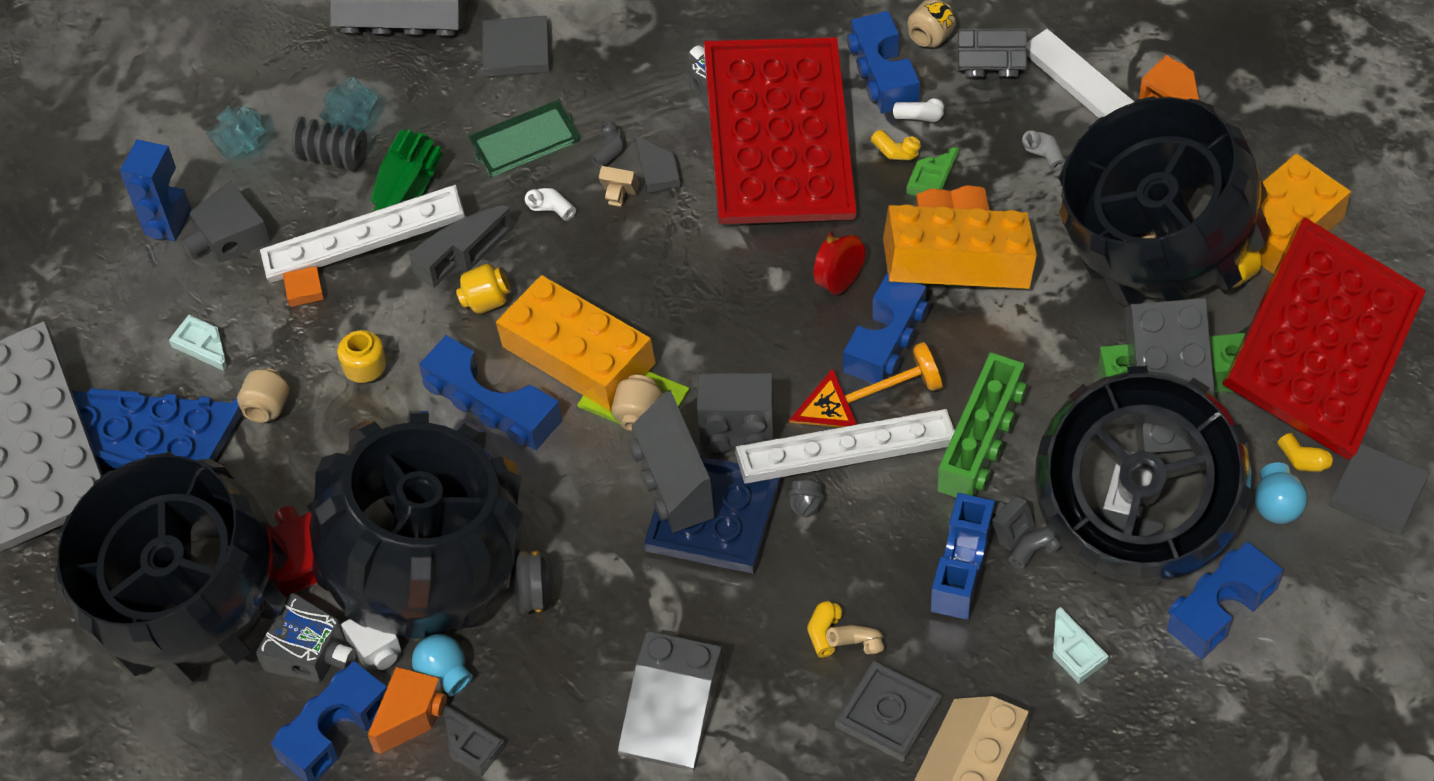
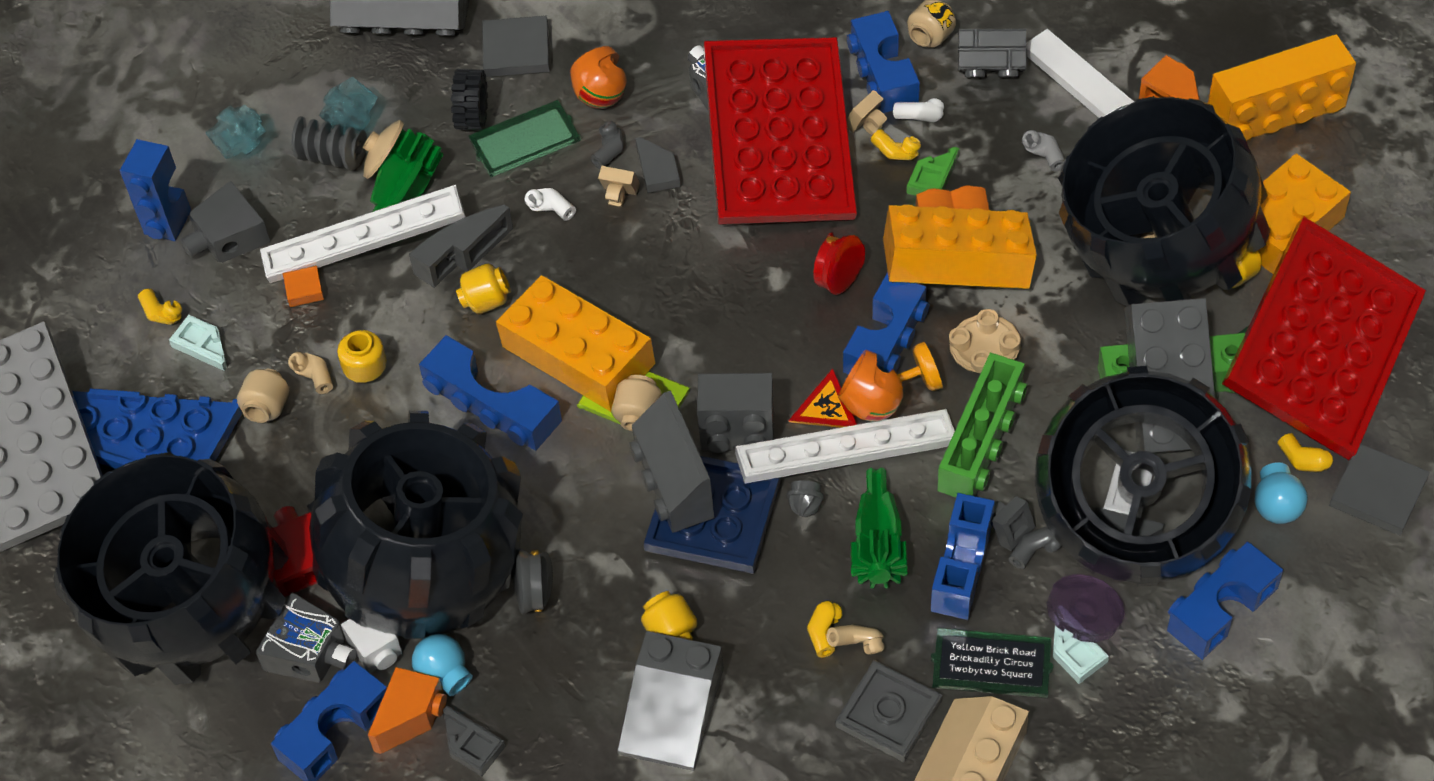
none -> yellow arm [138,288,182,325]
none -> tan arm [288,352,333,394]
none -> tan dish [363,120,404,179]
none -> black tyre [451,69,488,130]
none -> orange helmet [570,46,627,109]
none -> yellow head [641,591,698,640]
none -> orange helmet [838,350,903,422]
none -> tan tile [846,90,888,135]
none -> green piece [851,467,908,589]
none -> piece [931,628,1054,698]
none -> tan dish [949,309,1021,374]
none -> clear purple tile [1046,574,1125,643]
none -> light orange brick [1208,34,1356,141]

